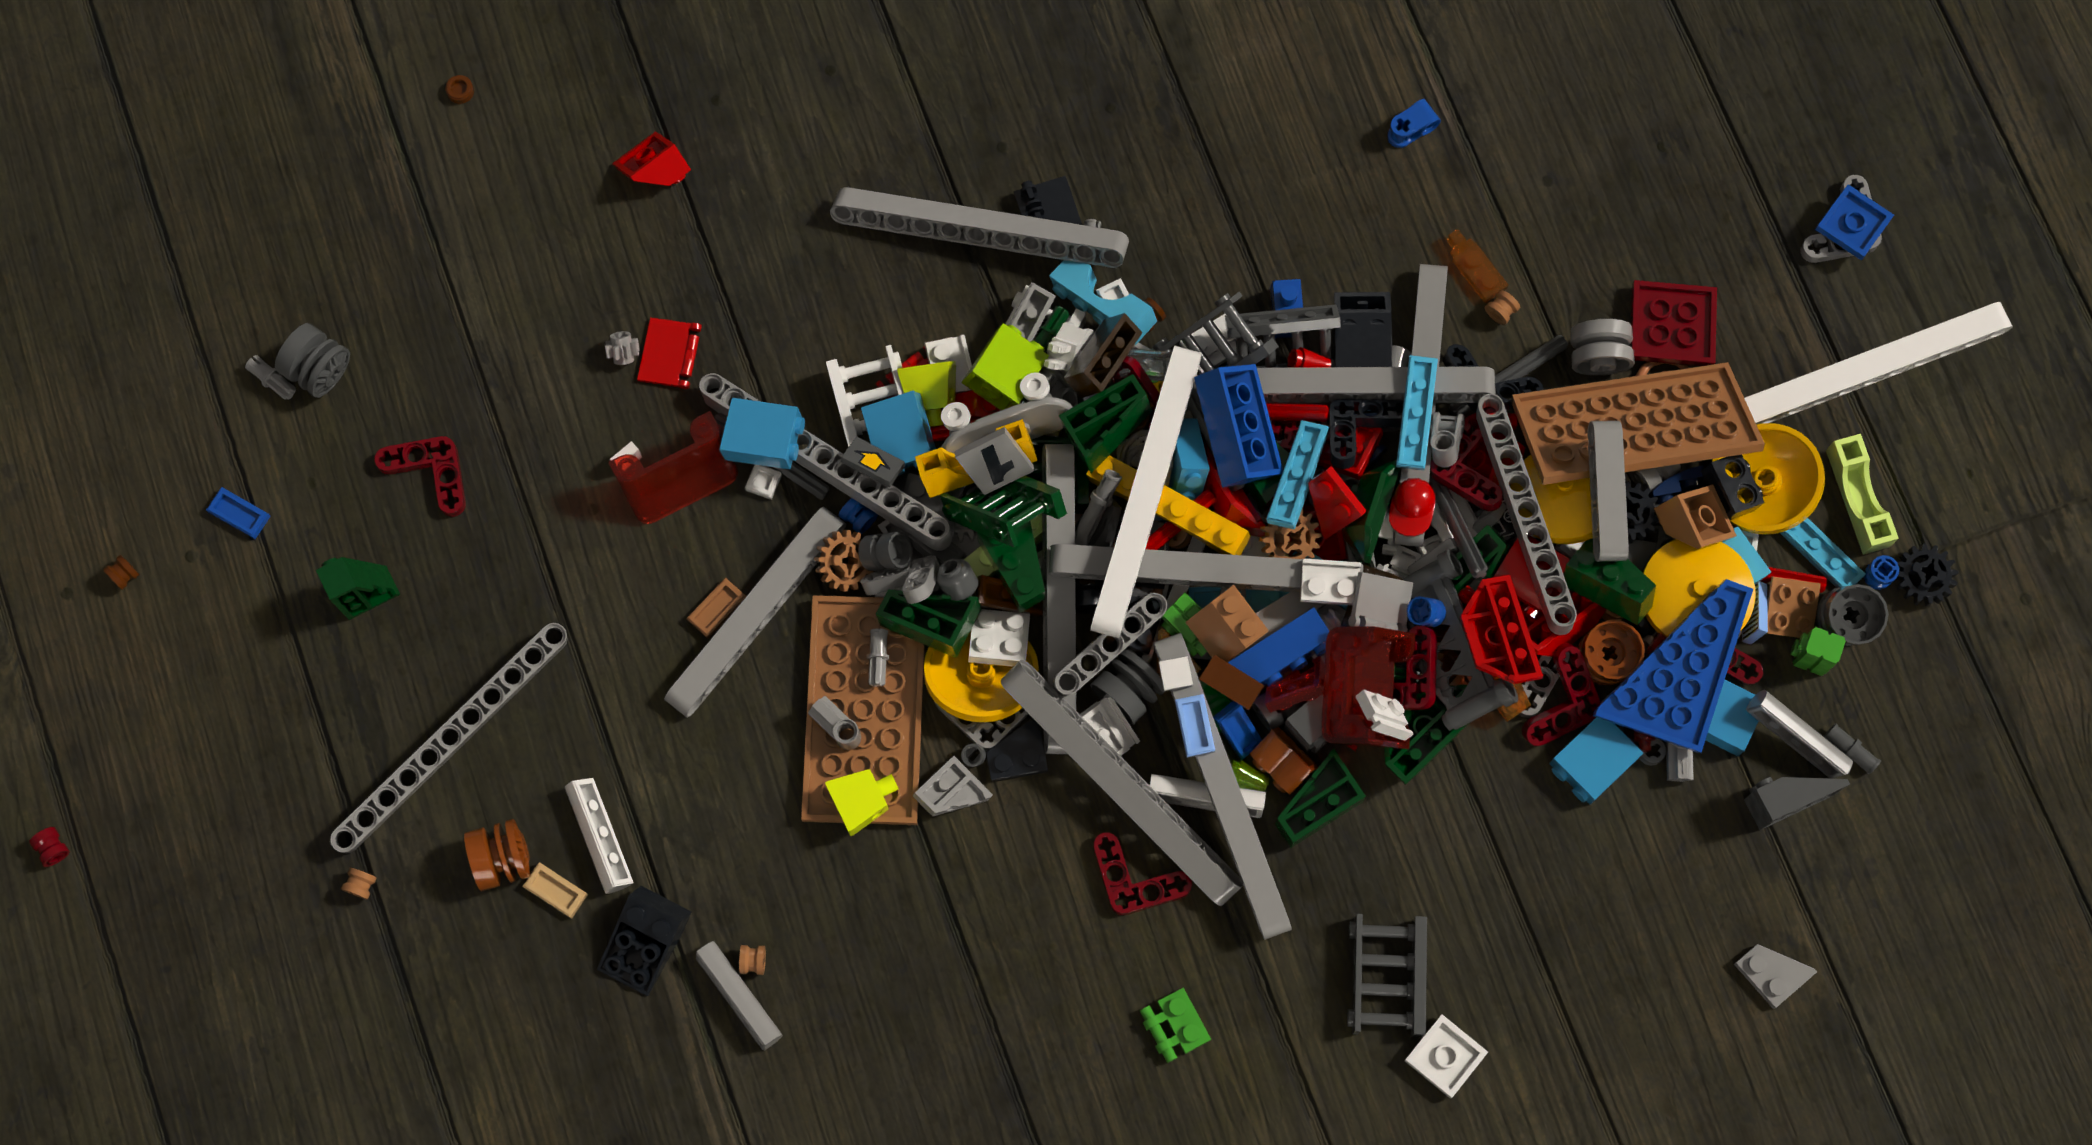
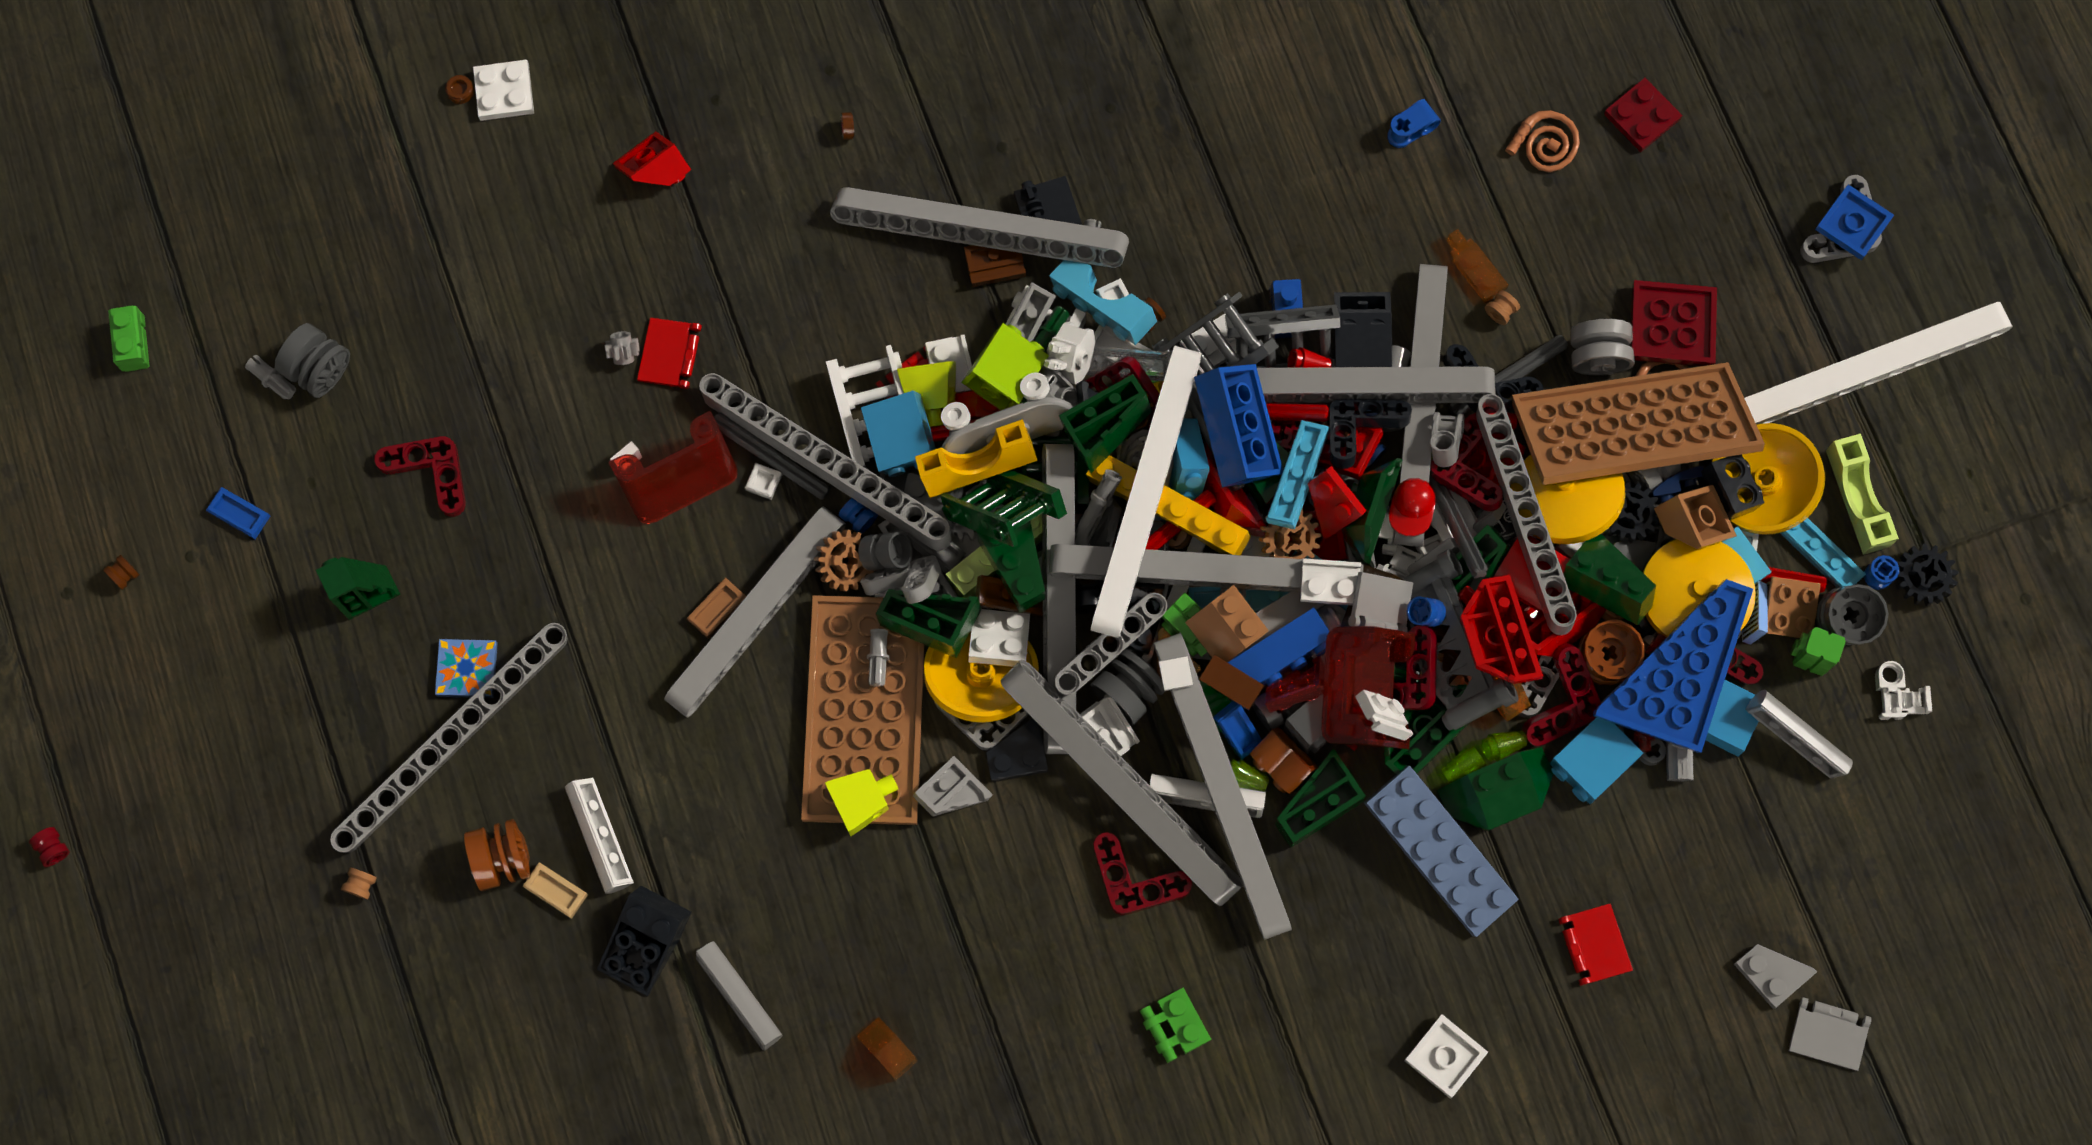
dark azure brick [719,398,805,470] -> none
medium nougat wheel [739,945,766,975] -> none
light grey piece [808,696,862,750] -> none
dark grey tile [841,437,905,487] -> none
dark grey head [936,558,978,601] -> none
light grey tile [955,427,1034,495] -> none
dark grey hinge [961,743,986,767] -> none
dark brown brick [1063,313,1142,398] -> none
light blue tile [1175,694,1215,758] -> none
dark grey fence [1347,914,1427,1037] -> none
medium azure tile [1396,355,1438,471] -> none
light grey beam [1588,420,1629,562] -> none
dark grey slope [1744,777,1850,830] -> none
dark grey pin [1824,724,1881,774] -> none
none -> bright green brick [108,305,150,372]
none -> tile [435,639,498,698]
none -> white plate [473,60,534,121]
none -> reddish brown tile [841,112,854,140]
none -> clear orange slope [857,1017,917,1081]
none -> reddish brown plate [964,245,1026,287]
none -> sand blue plate [1364,765,1519,937]
none -> dark green wedge [1437,747,1553,831]
none -> clear neon green cone [1441,746,1486,783]
none -> clear neon green cone [1482,730,1527,761]
none -> nougat piece [1505,110,1580,172]
none -> red piece [1558,903,1633,986]
none -> dark red plate [1604,78,1683,152]
none -> light grey piece [1788,997,1871,1071]
none -> white piece [1875,661,1932,720]

